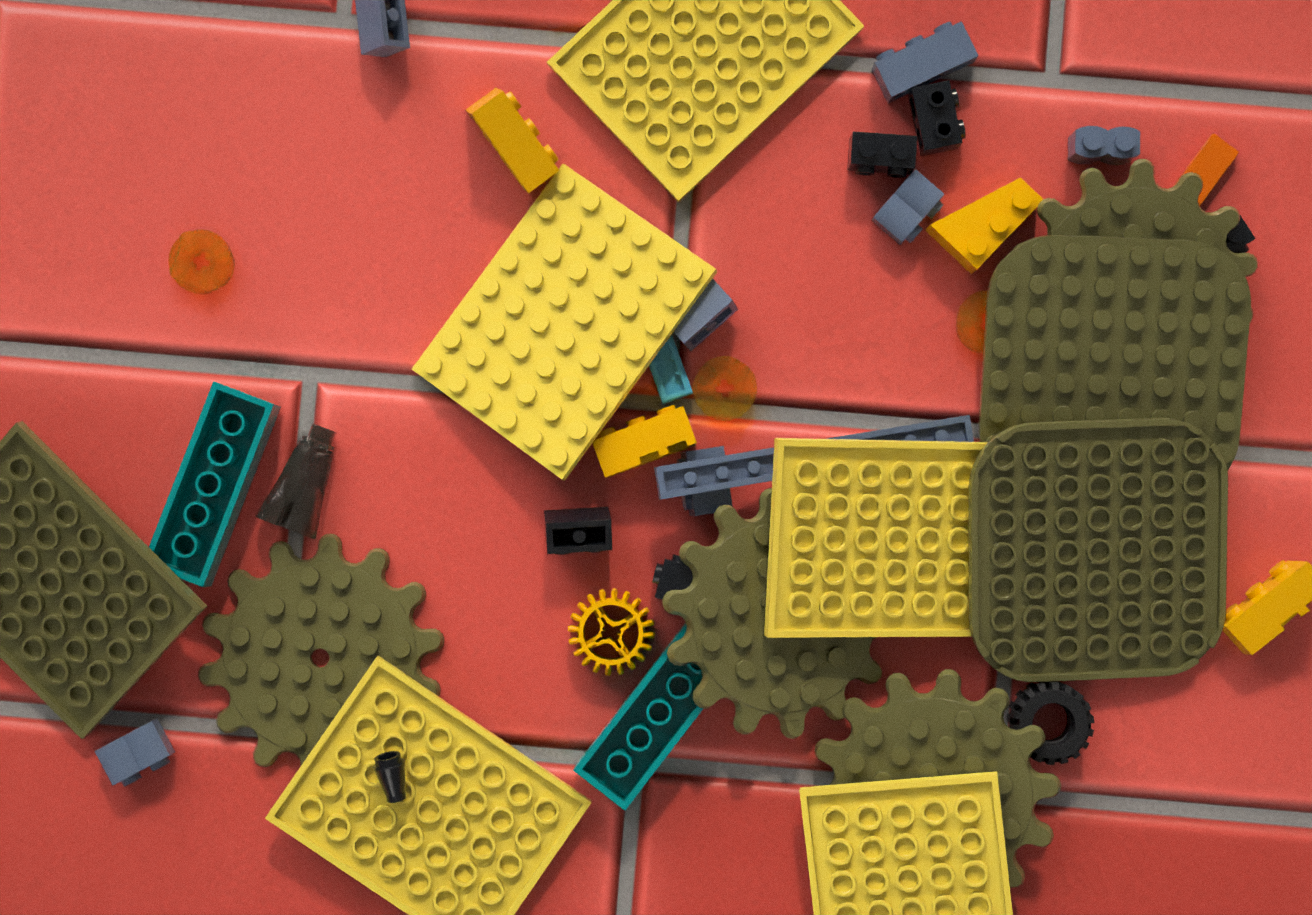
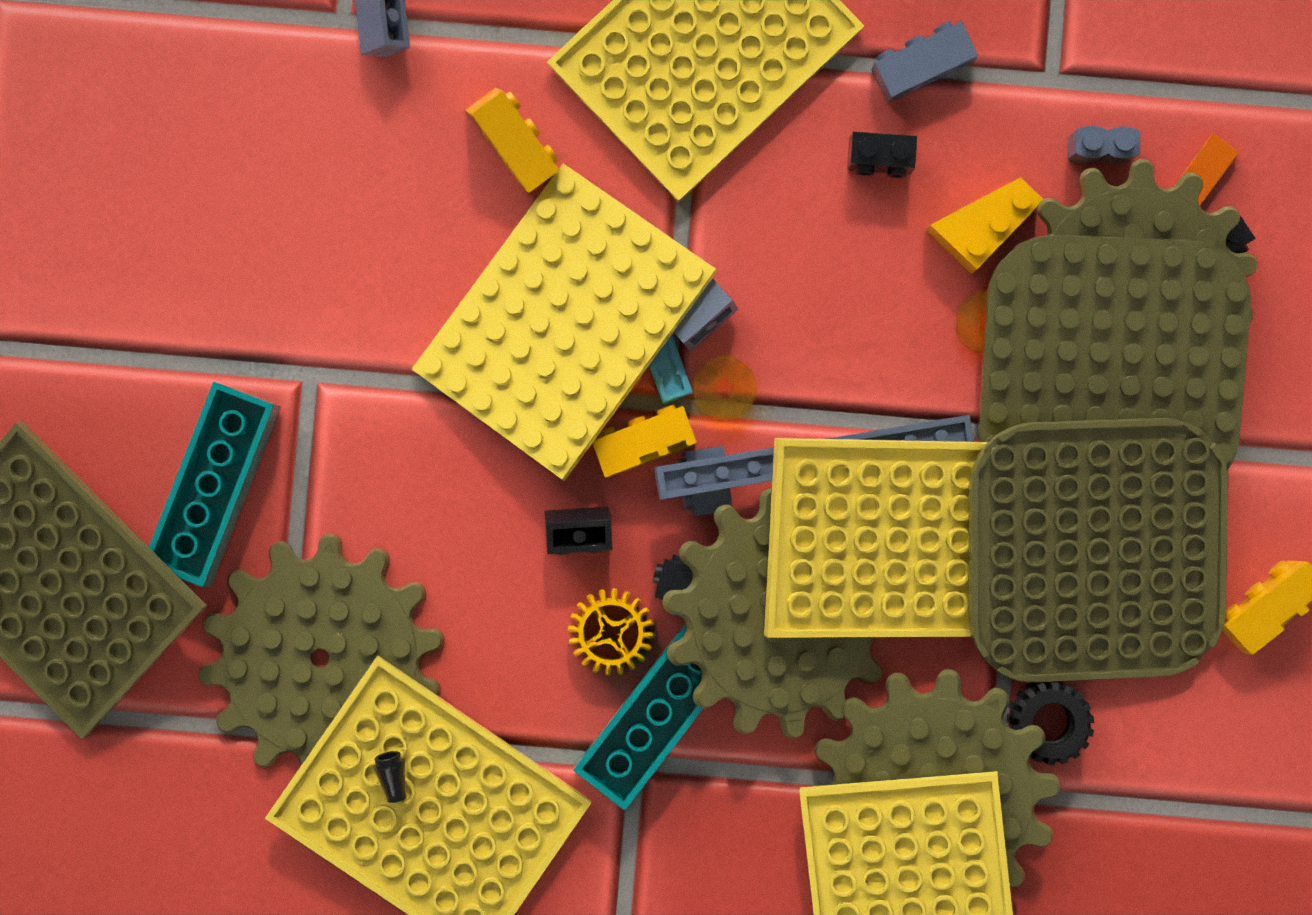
sand blue brick [95,718,175,787] -> none
clear yellow plate [168,229,235,294] -> none
clear smoke piece [255,423,336,539] -> none
sand blue brick [872,169,944,245] -> none
black brick [908,80,966,156] -> none

